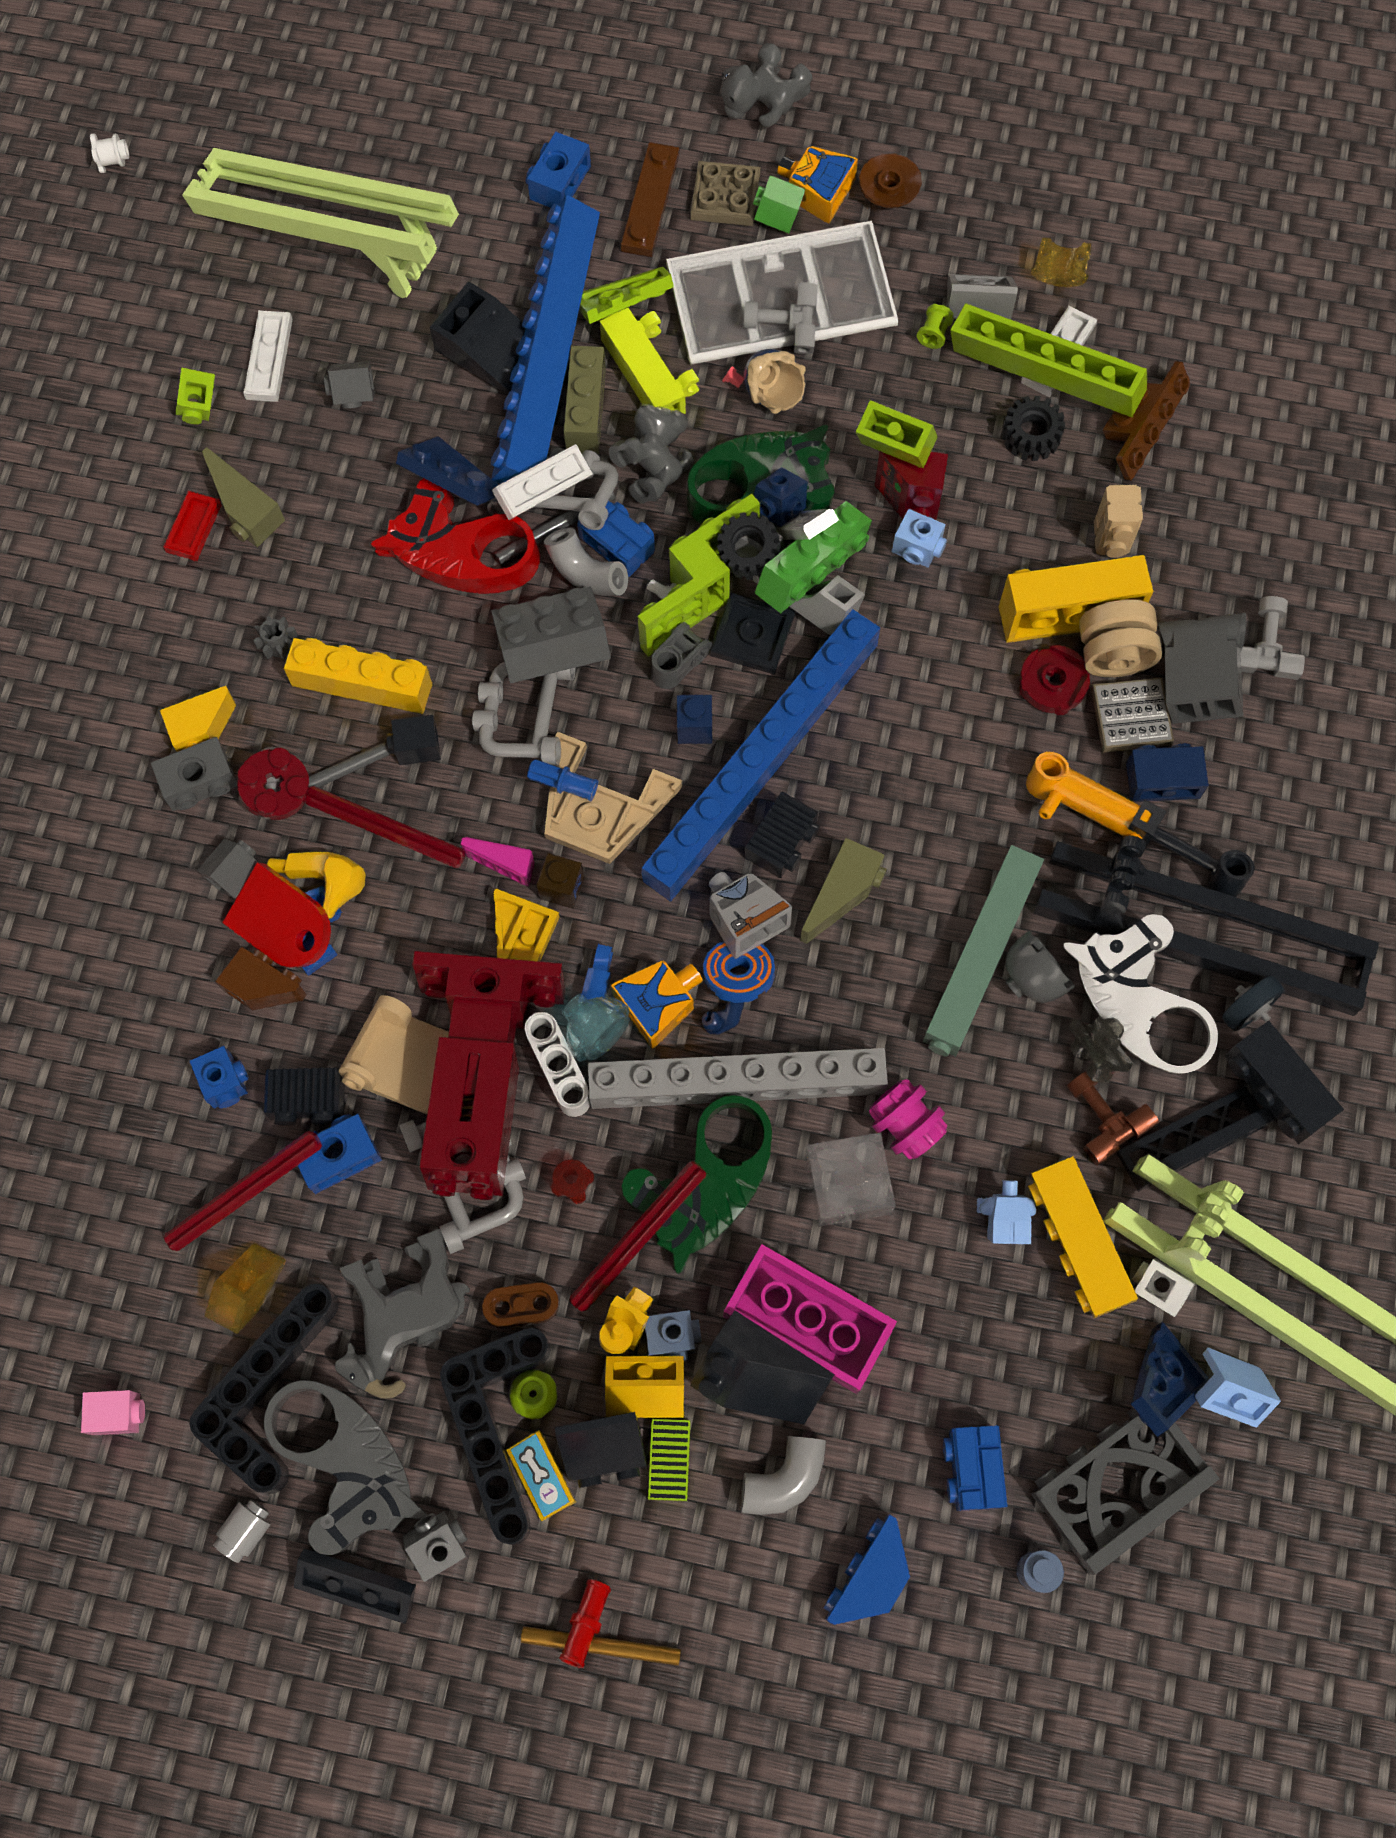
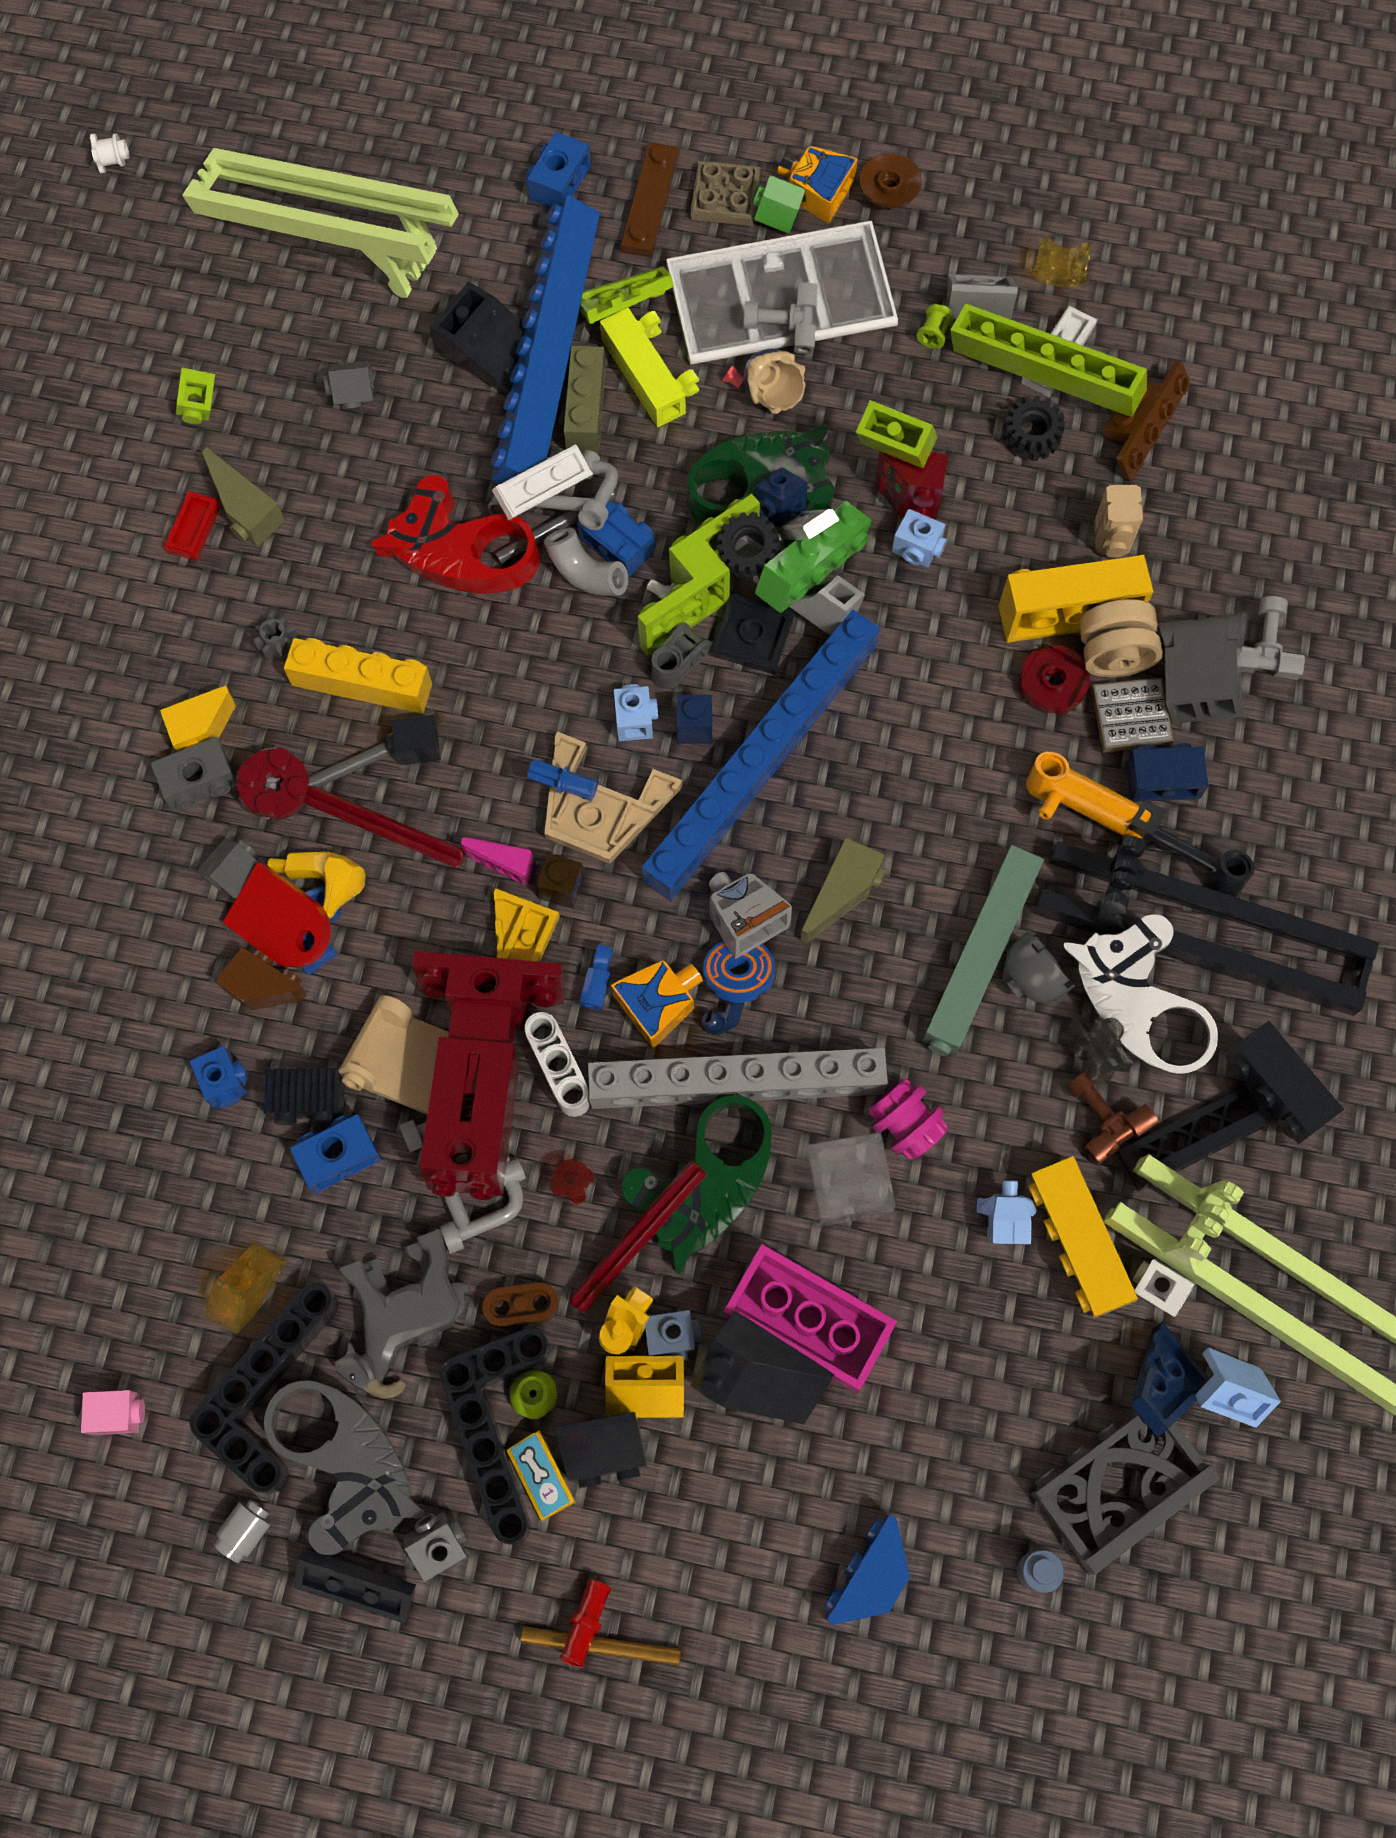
dark red axle [164,1131,322,1251] -> none
white tile [244,310,293,402] -> none
dark blue wing [396,436,498,505] -> none
light grey bar [472,662,576,765] -> none
dark grey piece [491,586,611,684] -> none
clear light blue piece [562,994,629,1062] -> none
dark grey animal [609,403,694,504] -> none
tile [648,1419,691,1501] -> none
dark grey animal [721,43,813,127] -> none
light grey cylinder [741,1436,826,1515] -> none
black brick [745,792,820,878] -> none
blue brick [943,1425,1008,1511] -> none
black wheel [1222,976,1285,1031] -> none
none -> light blue brick [614,684,658,741]

